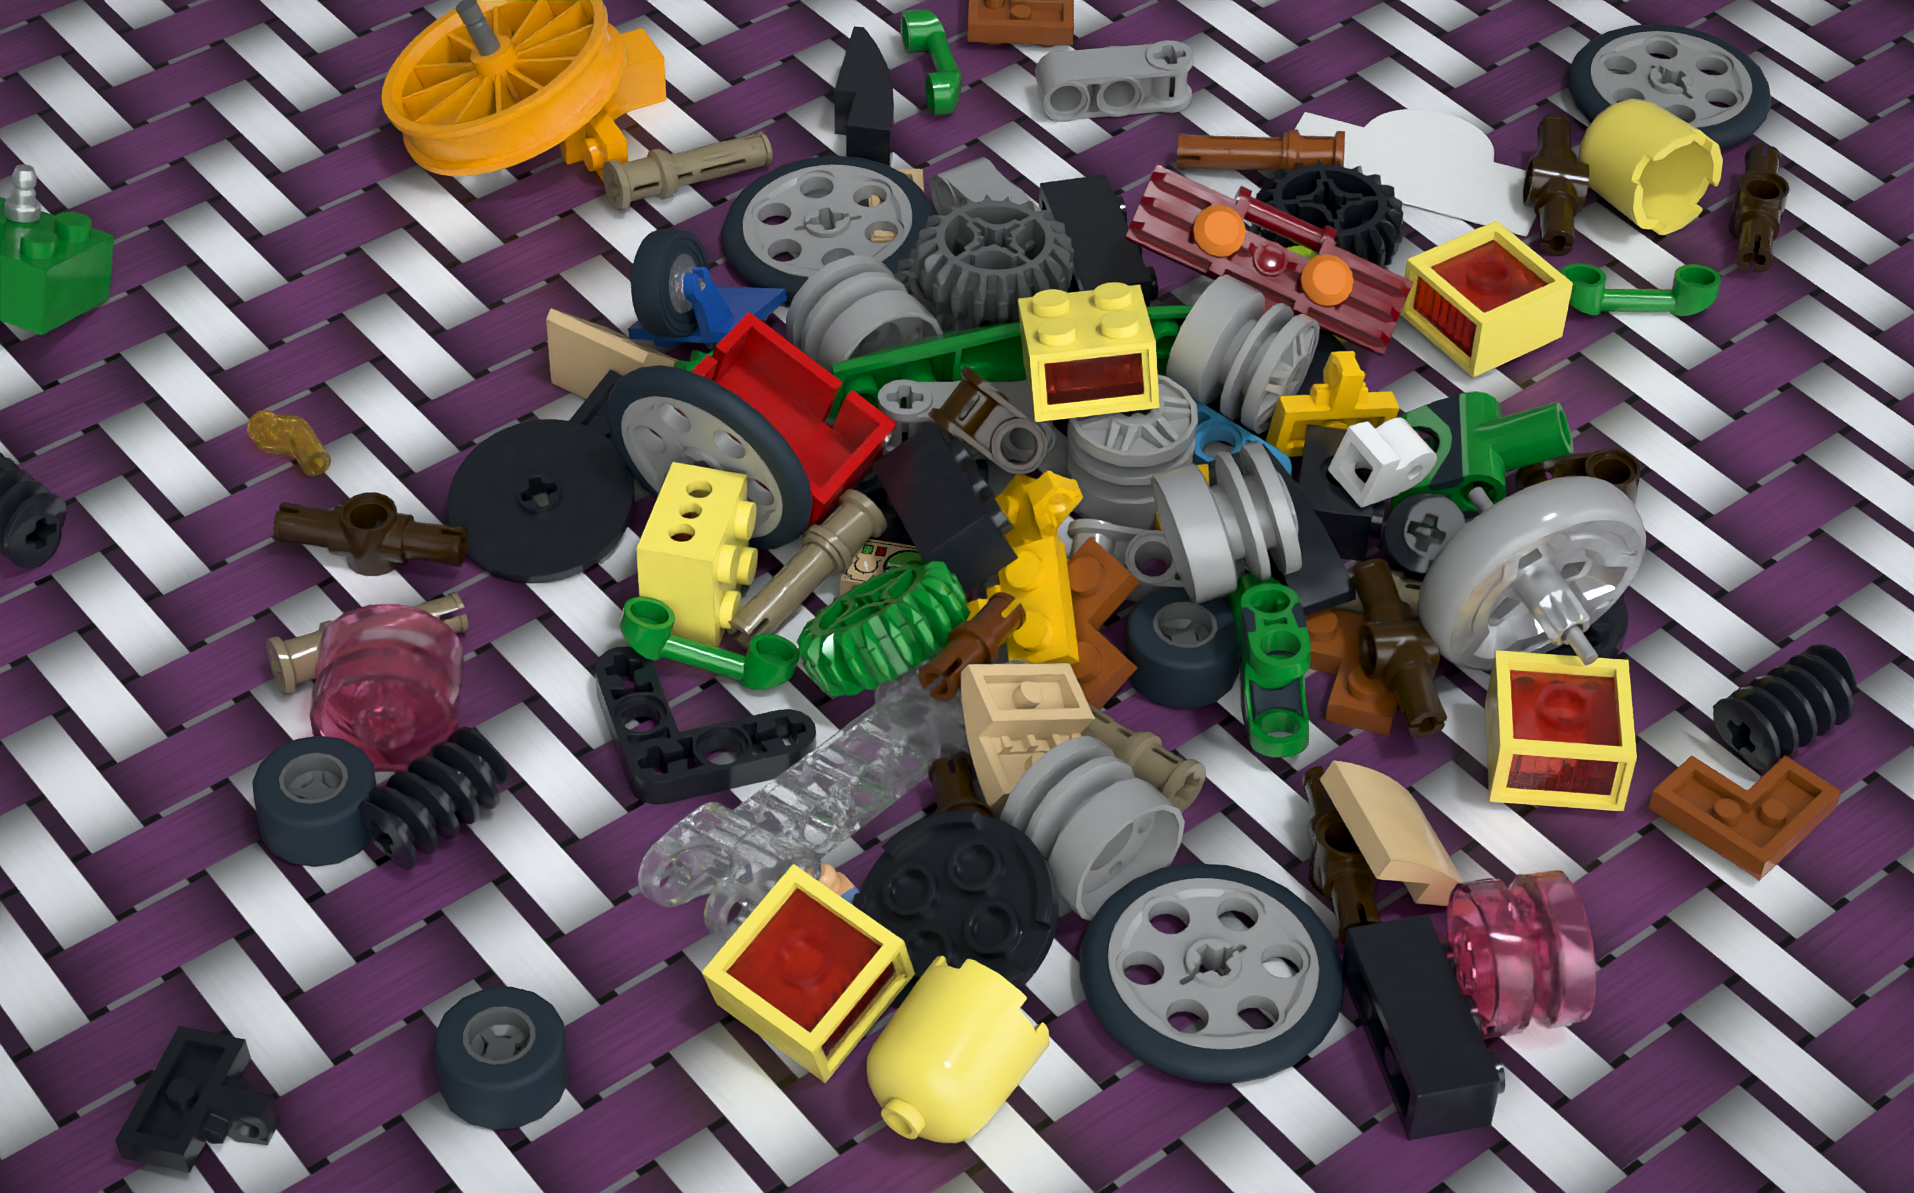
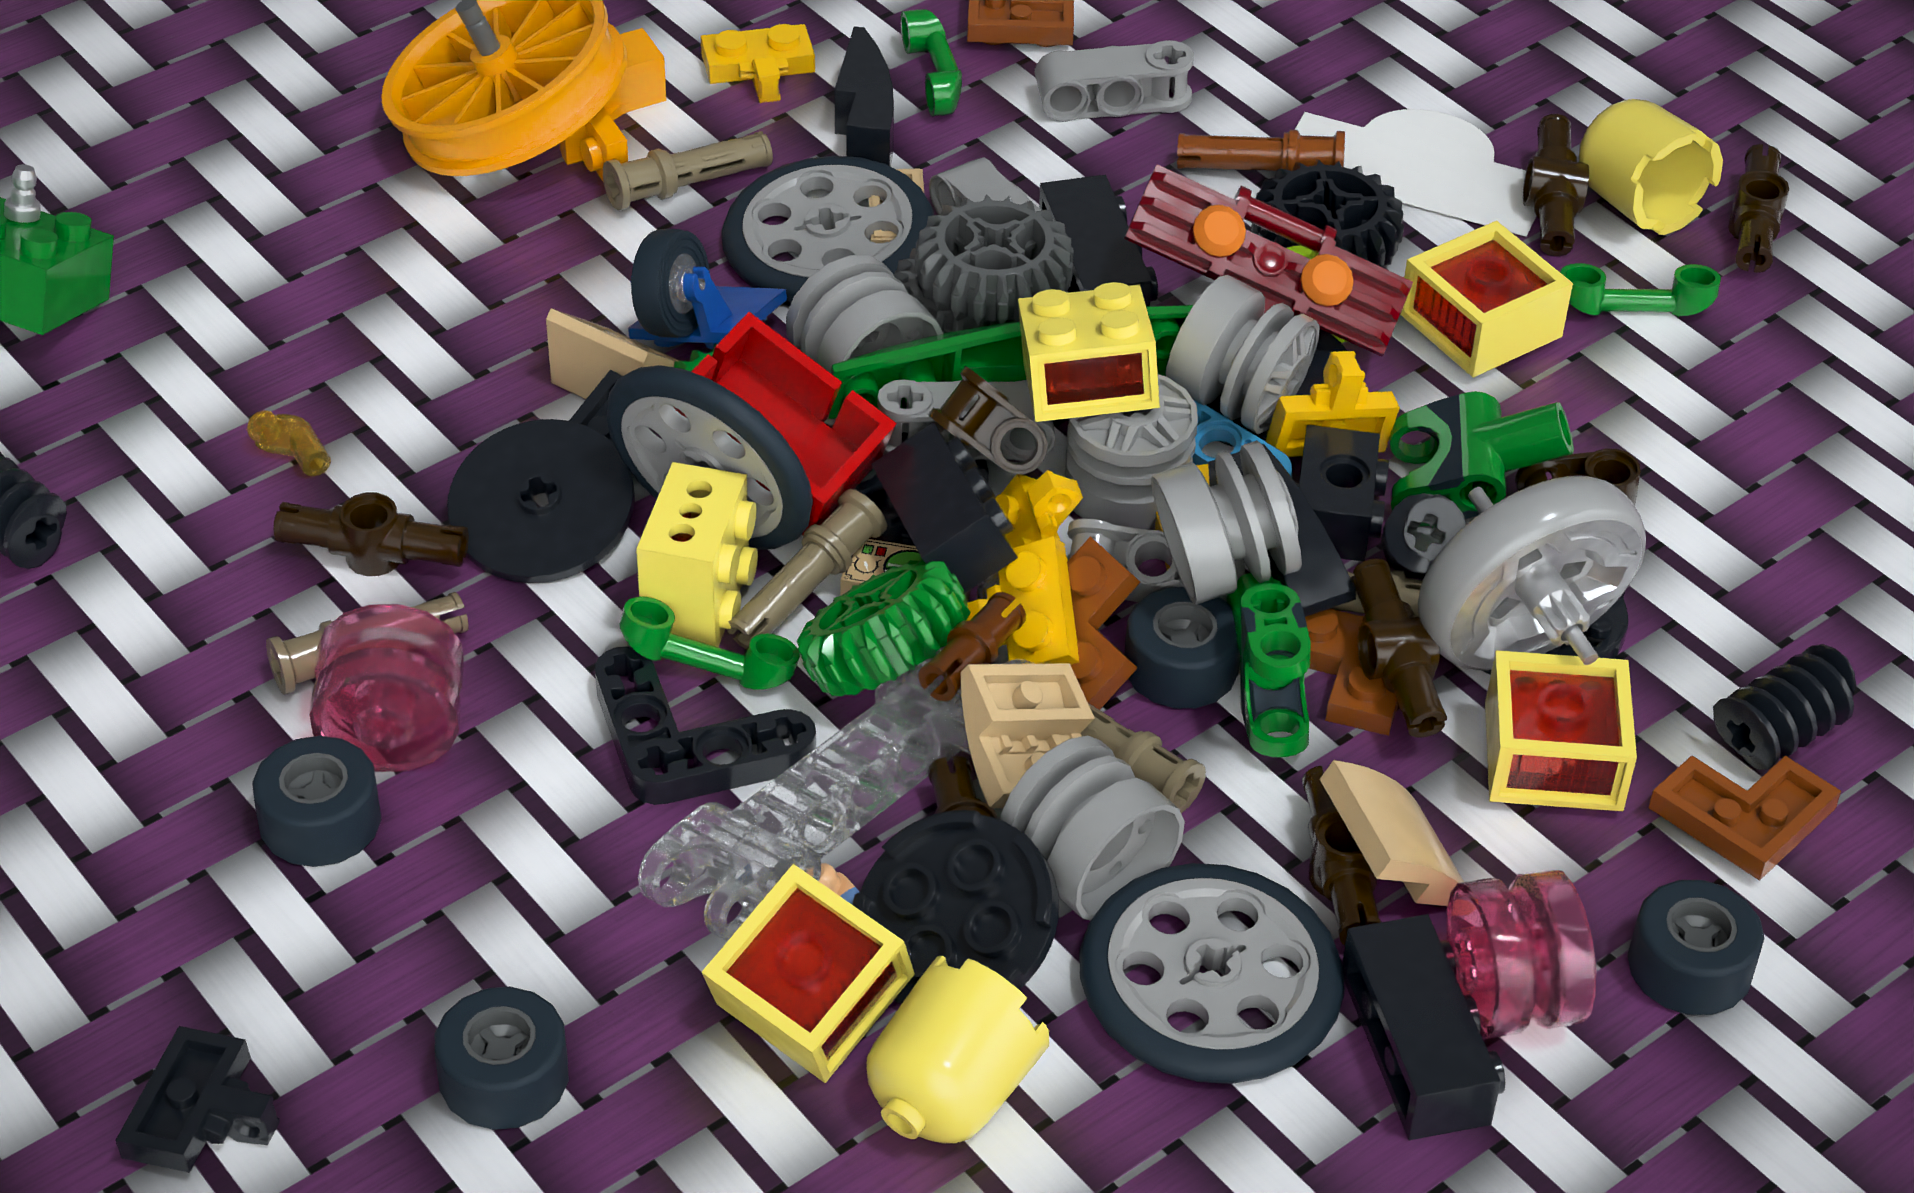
black piece [358,726,509,870] -> none
white leg [1328,418,1437,508] -> none
light grey wedge [1568,24,1771,150] -> none
none -> yellow hinge [701,24,815,103]
none -> black wheel [1628,880,1764,1015]

